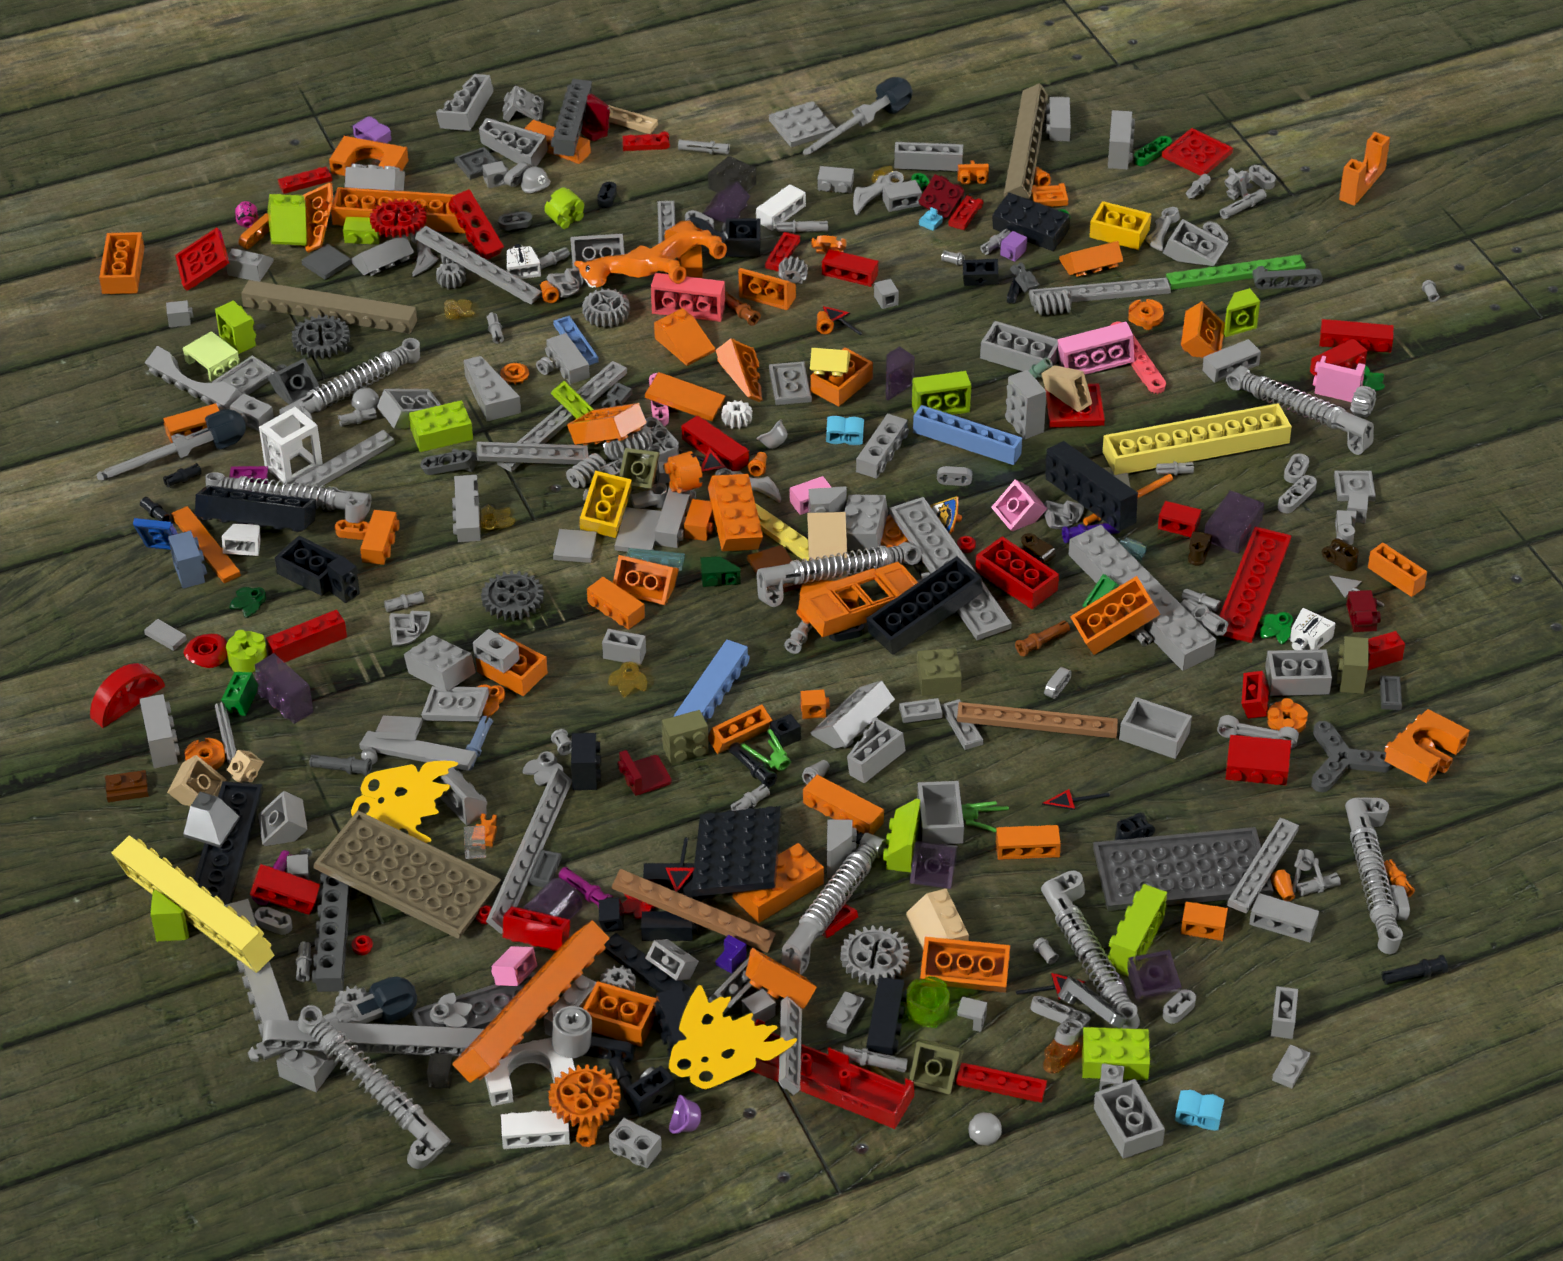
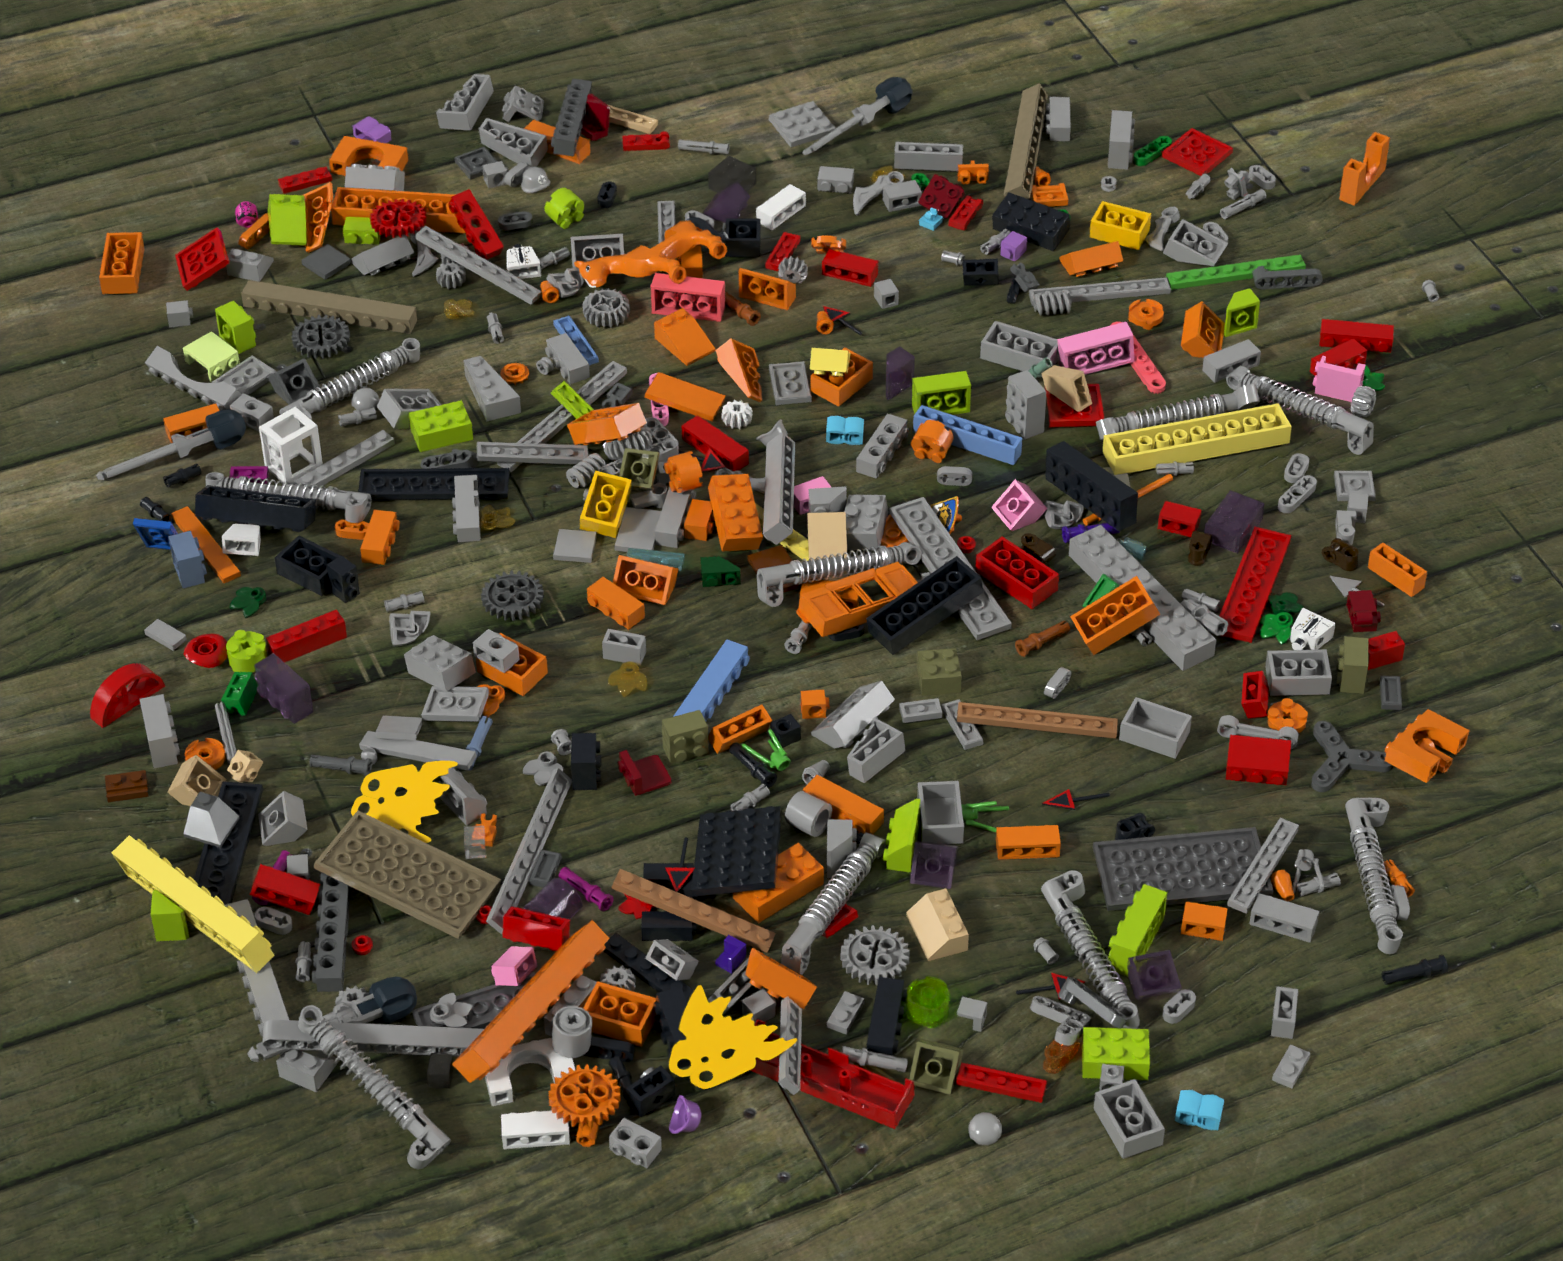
black brick [599,897,624,932] -> none
orange cone [748,452,767,477] -> none
light grey axle [776,220,828,234] -> none
orange brick [920,937,1010,993] -> none
none -> black plate [358,468,510,500]
none -> light grey brick [763,431,795,545]
none -> light grey piece [785,791,832,837]
none -> orange brick [911,420,954,463]
none -> light grey piece [1096,384,1260,441]
none -> light grey bush [1101,176,1116,192]
none -> dark green plate [1268,592,1305,615]

